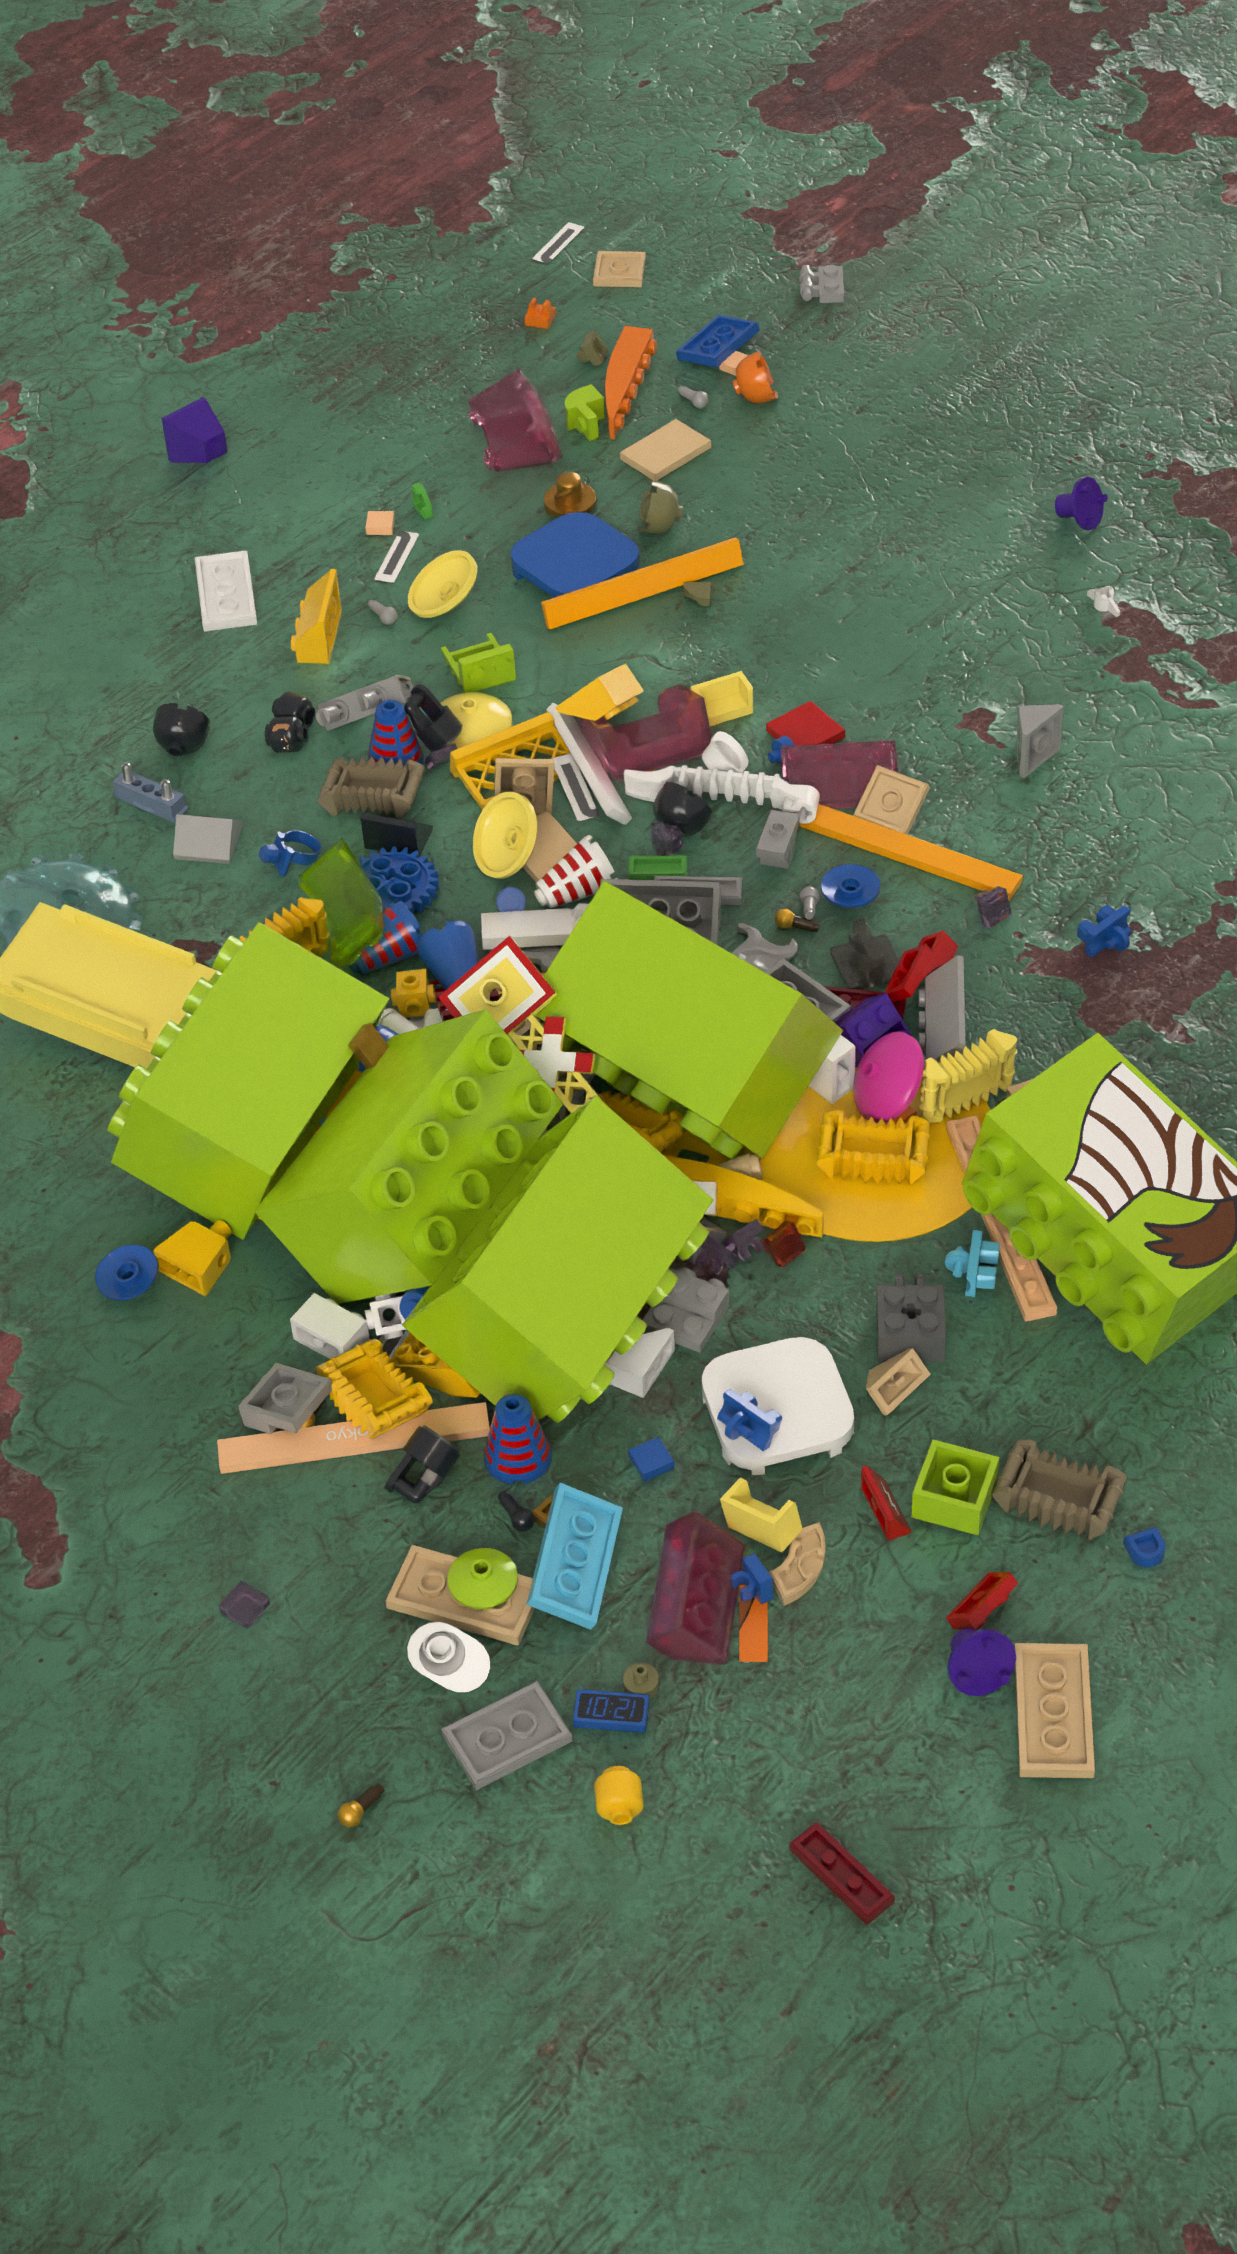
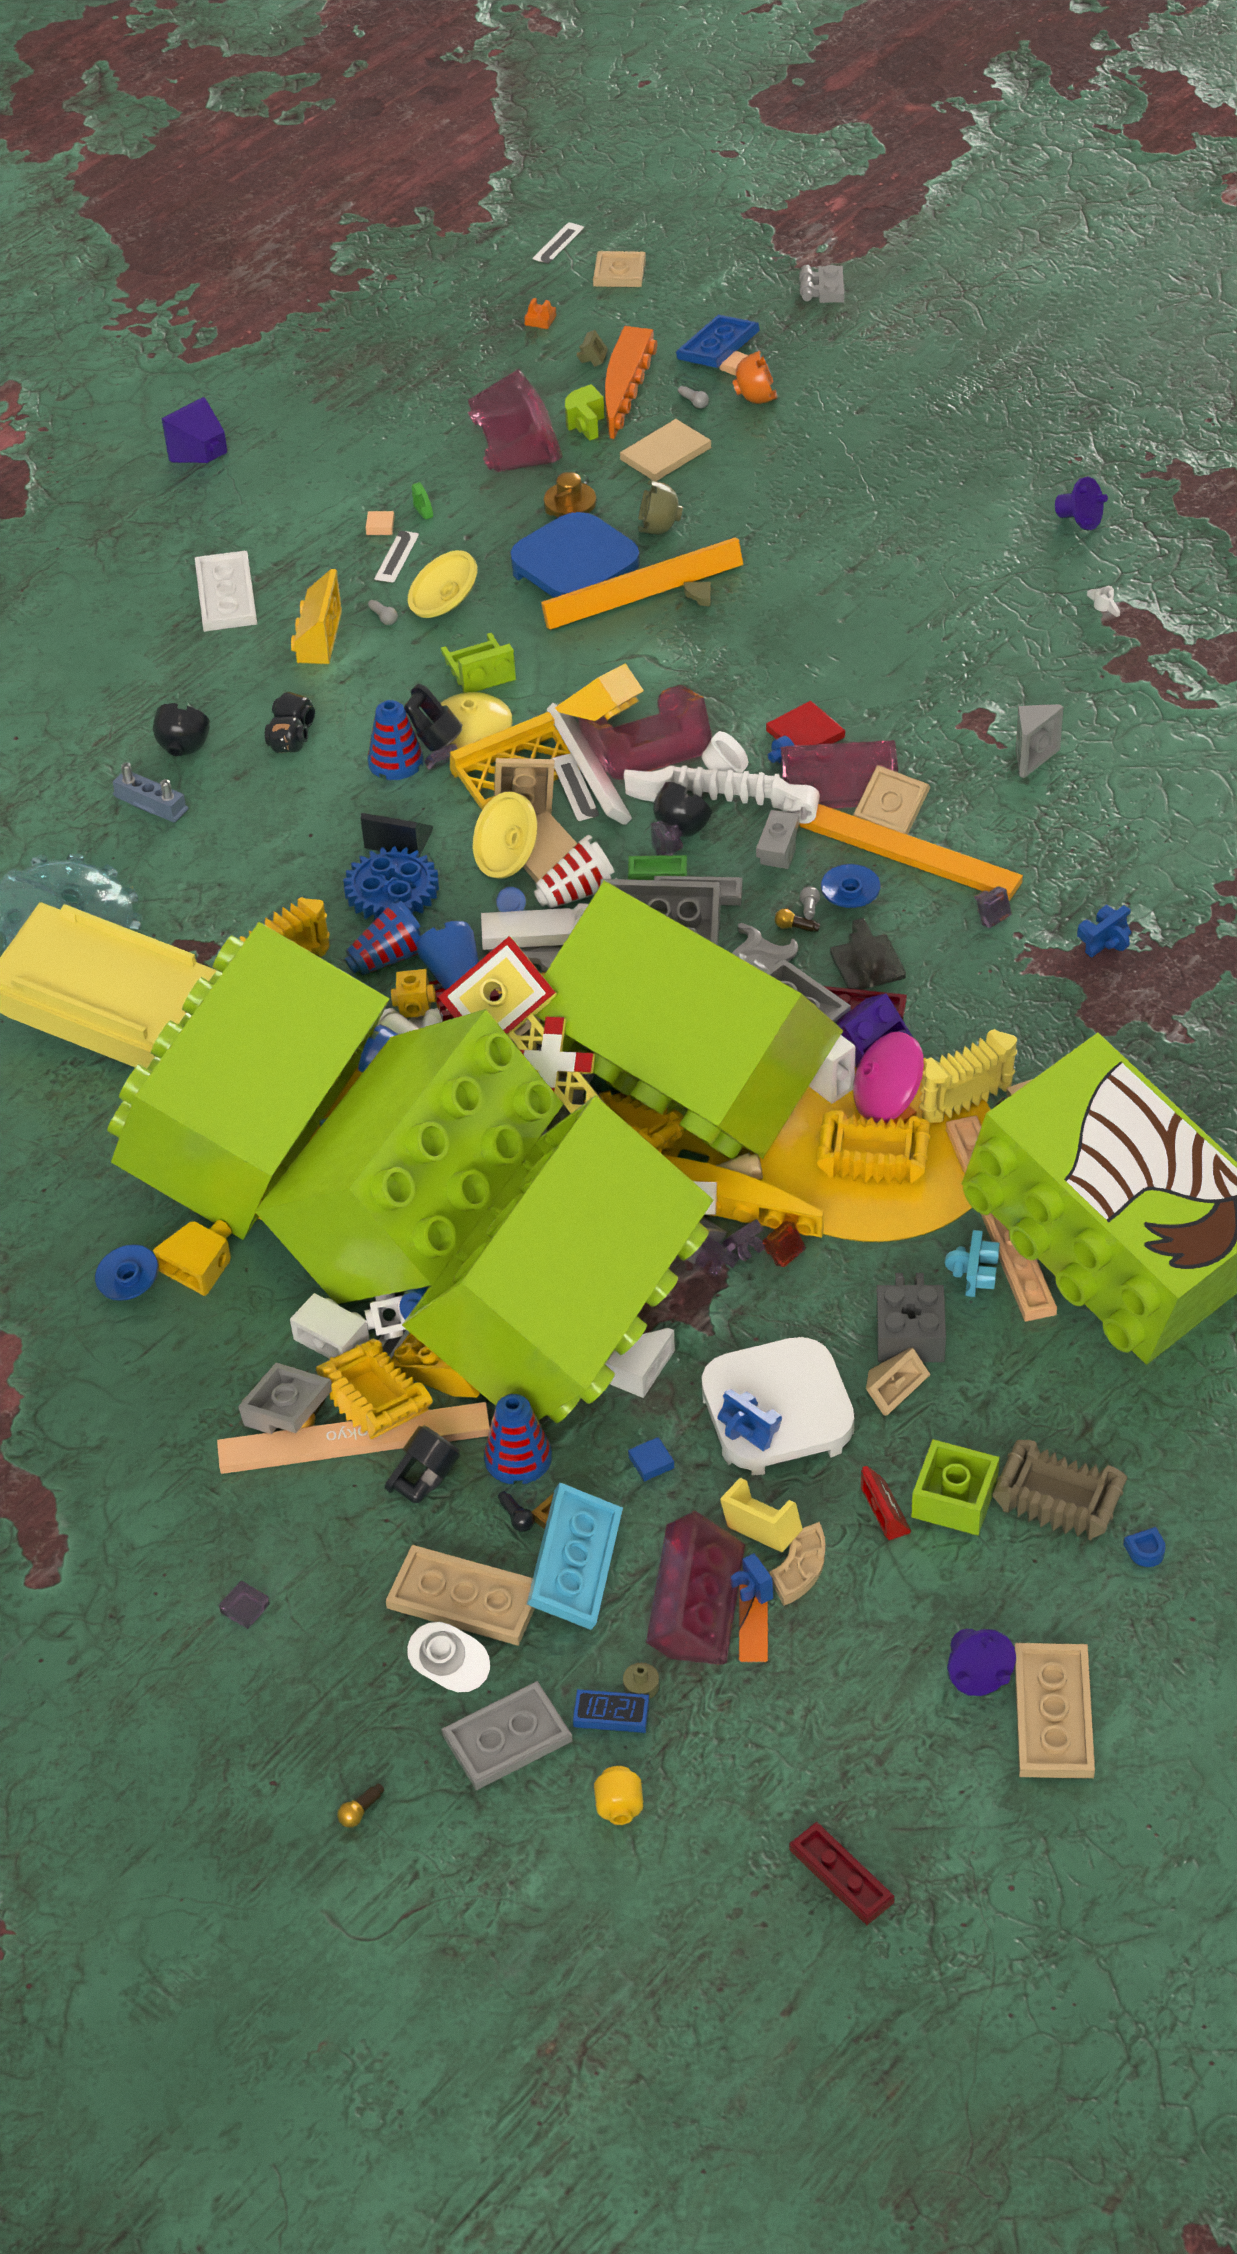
light grey slope [173,814,244,864] -> none
blue piece [259,830,322,877] -> none
clear neon green windscreen [298,838,384,969] -> none
light grey hose [316,675,413,731] -> none
dark tan piece [317,756,425,819] -> none
pearl gold tile [348,1023,389,1069] -> none
lime dish [447,1548,518,1609] -> none
light grey plate [643,1268,729,1353] -> none
light yellow panel [690,671,753,729] -> none
red slope [884,930,959,1003] -> none
light grey slope [918,955,965,1070] -> none
red plate [946,1572,1018,1630] -> none

